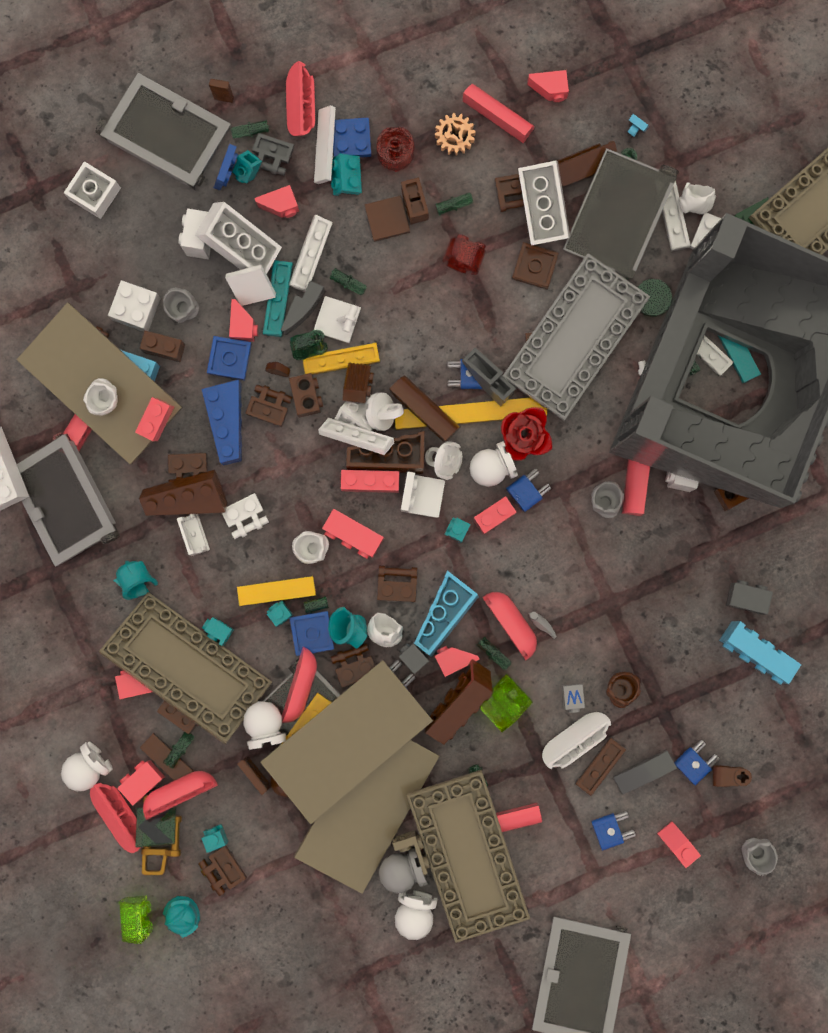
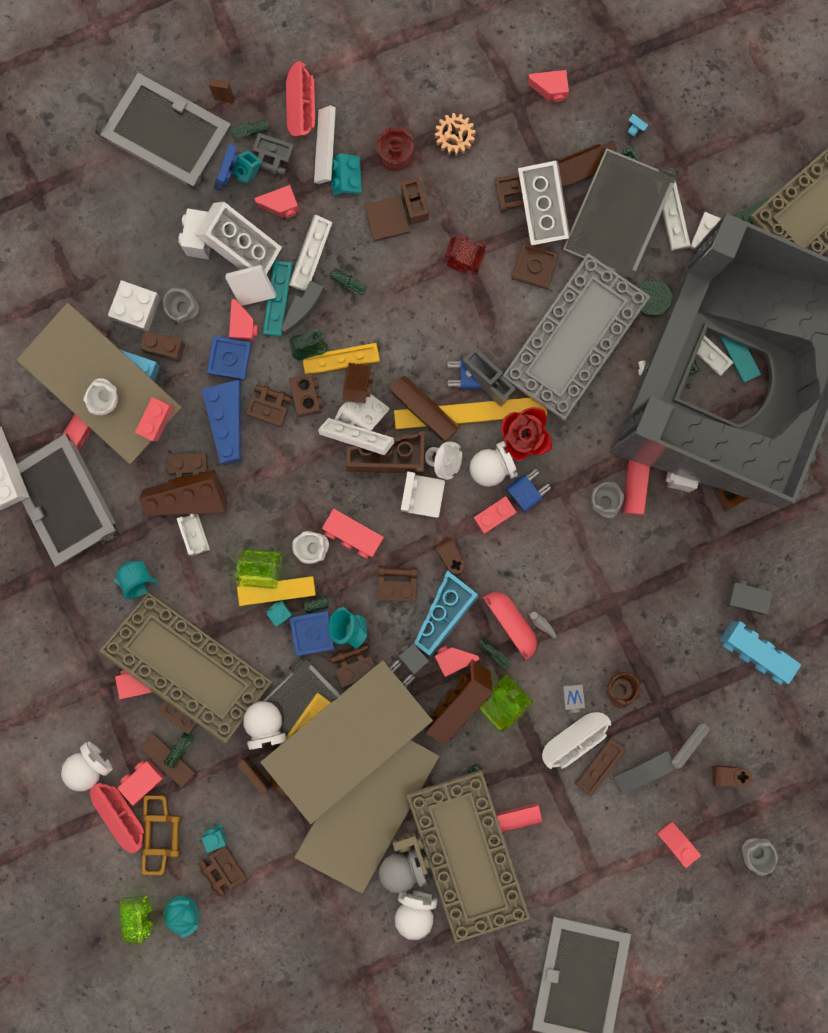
white brick [64,161,121,219] -> none
clear green piece [136,806,176,848] -> none
coral brick [143,771,218,820] -> none
teal brick [202,617,234,646] -> none
white plate [222,493,269,539] -> none
reddish brown tile [265,362,291,377] -> none
coral brick [282,647,317,723] -> none
white plate [313,296,361,343] -> none
blue plate [333,118,371,157] -> none
coral brick [341,470,399,493] -> none
white tile [366,393,404,431] -> none
white hair [367,613,403,647] -> none
clear green axle [435,193,473,215] -> none
teal brick [444,518,471,543] -> none
coral brick [463,84,535,143] -> none
blue piece [591,811,635,851] -> none
blue piece [674,740,719,786] -> none
white hair [678,182,716,214] -> none
none -> clear neon green slope [235,549,282,589]
none -> reddish brown piece [434,538,465,576]
none -> light grey axle [671,723,710,769]

